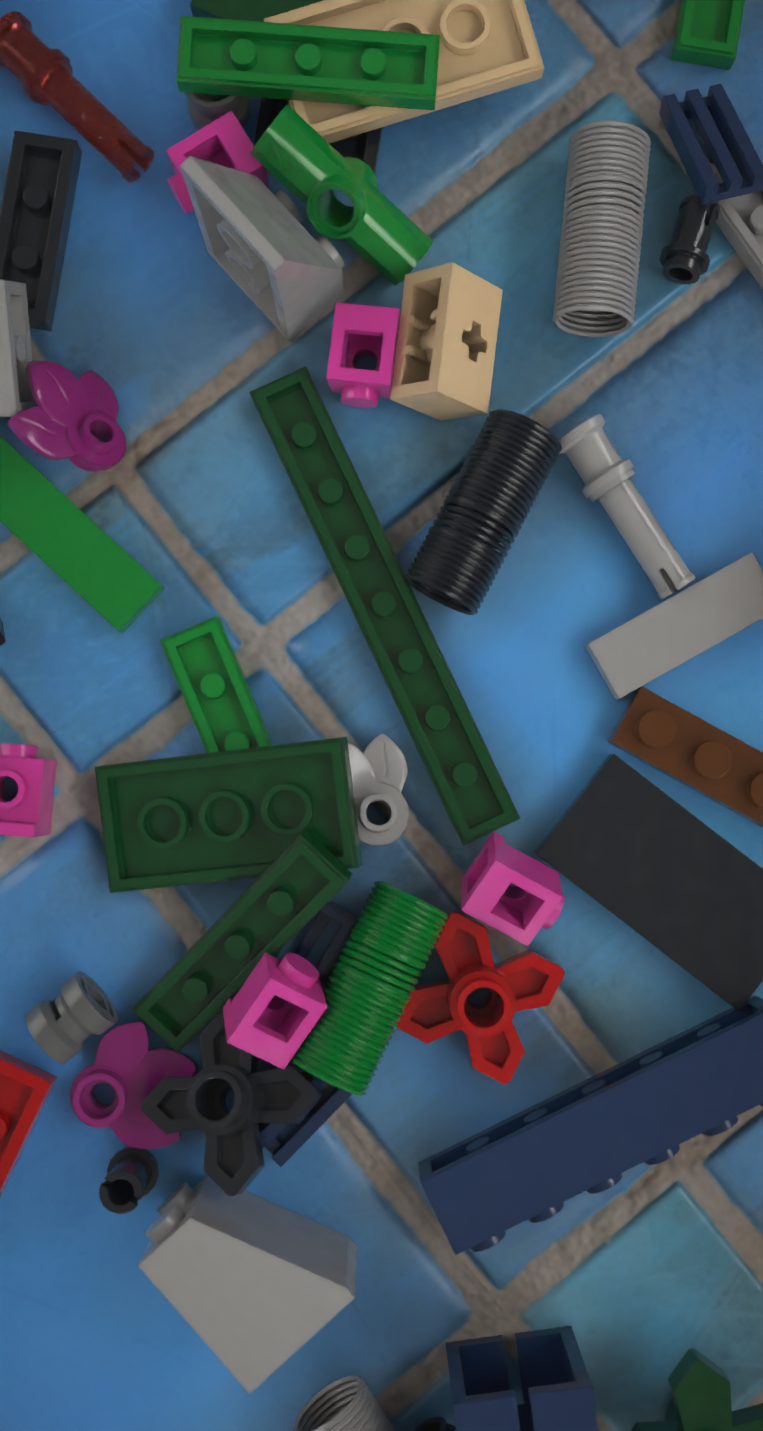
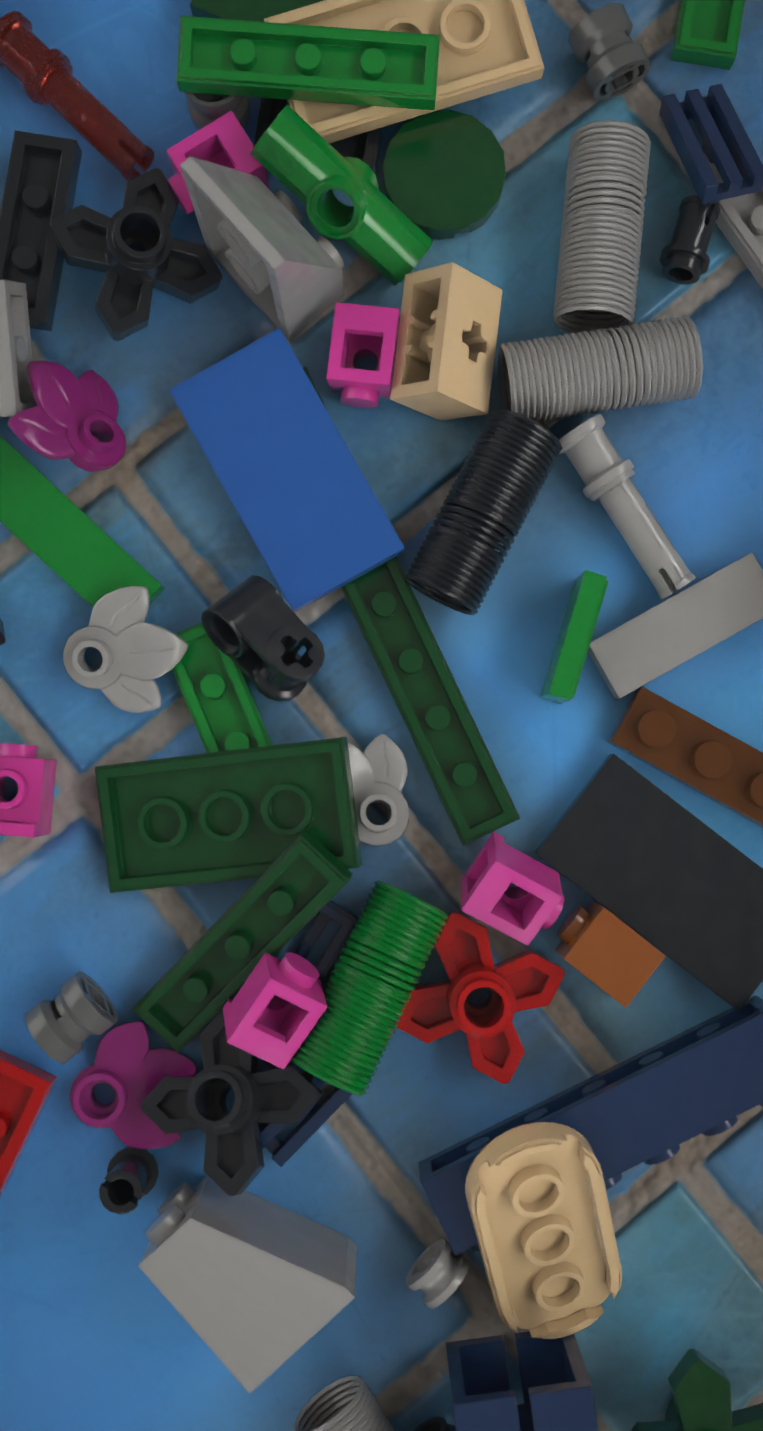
none -> black plant [50,168,222,341]
none -> light grey plate [63,586,188,713]
none -> blue tile [169,327,405,613]
none -> black piece [201,575,325,702]
none -> dark green tile [383,109,506,240]
none -> light grey bush [405,1238,469,1309]
none -> tan tile [465,1122,622,1339]
none -> light grey piece [498,316,703,422]
none -> green tile [540,570,609,704]
none -> dark orange brick [555,901,666,1008]
none -> dark grey wheel [568,3,651,101]

